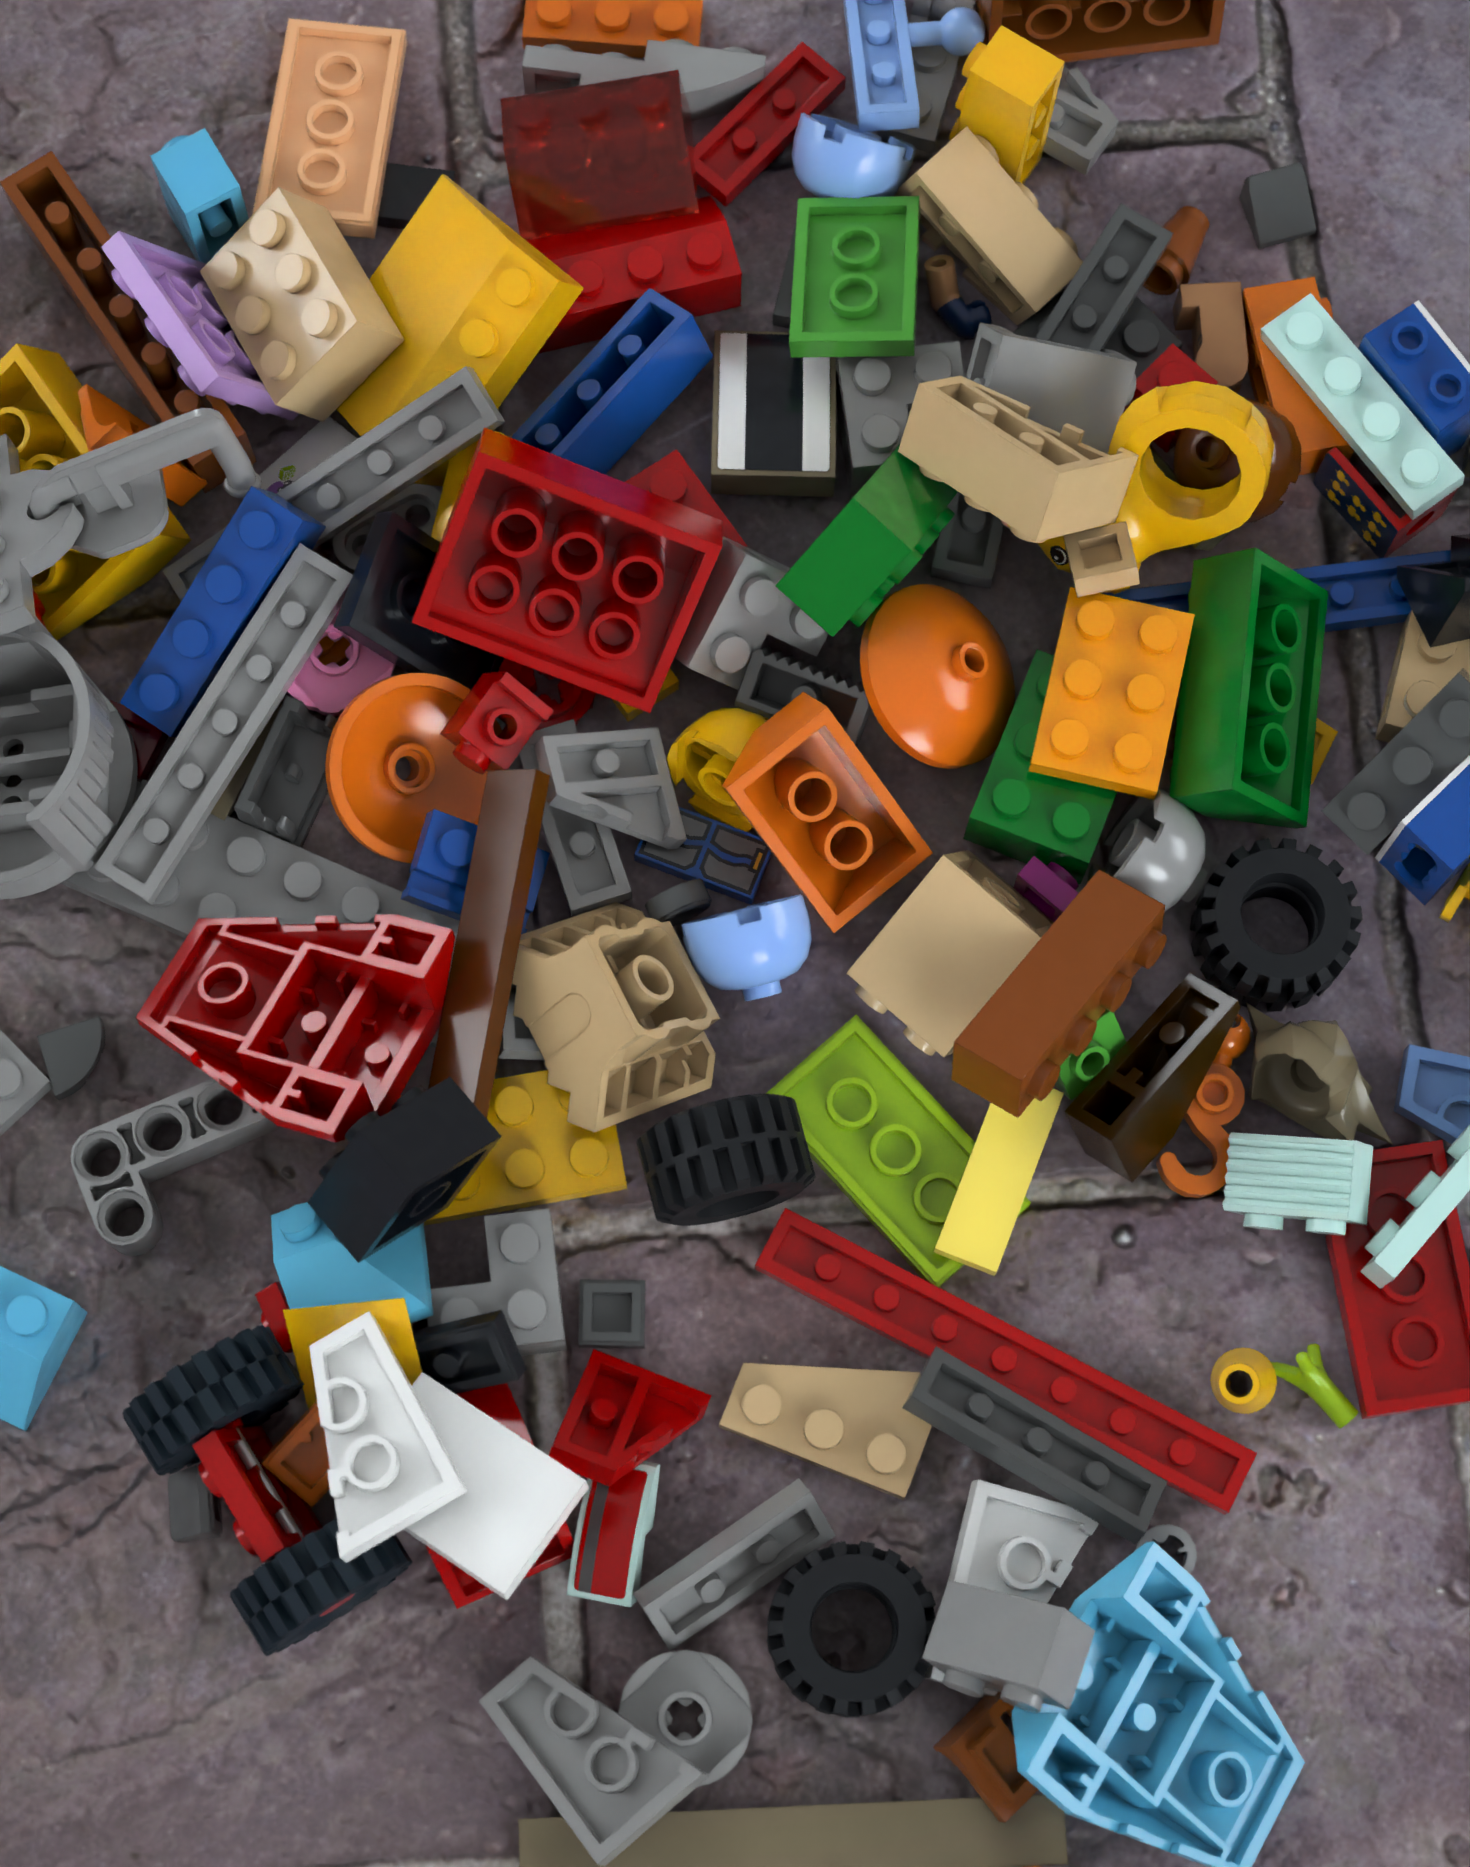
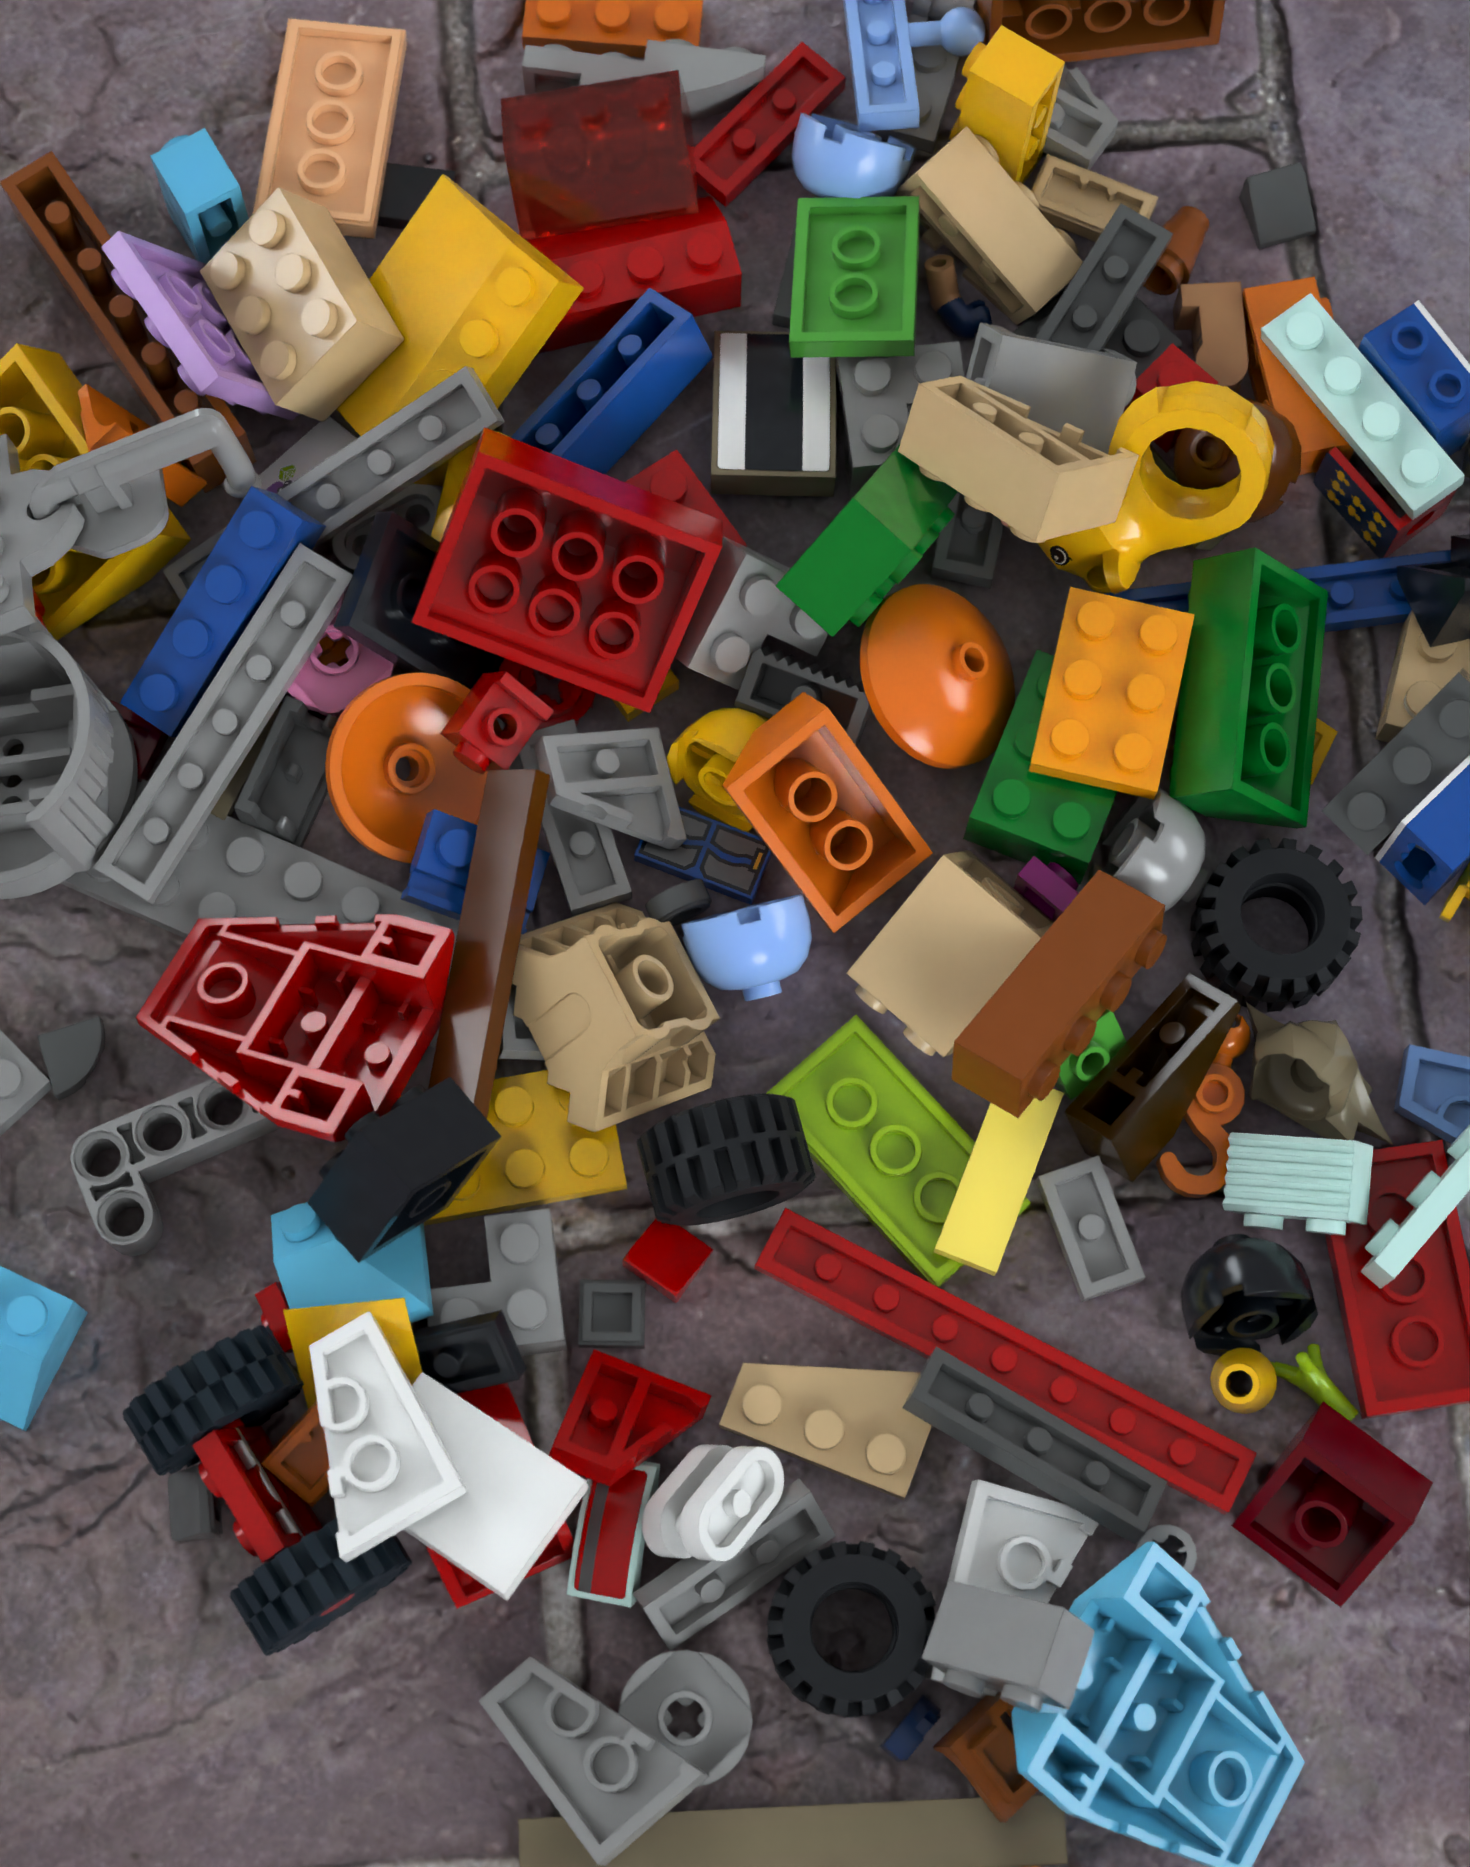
tan plate [1063,521,1140,597] -> none
none -> red slope [622,1218,714,1303]
none -> white brick [642,1444,784,1561]
none -> dark blue tile [880,1694,941,1762]
none -> tan plate [1031,154,1158,242]
none -> light grey plate [1036,1155,1146,1303]
none -> black cylinder [1181,1234,1318,1356]
none -> dark red slope [1231,1402,1433,1607]

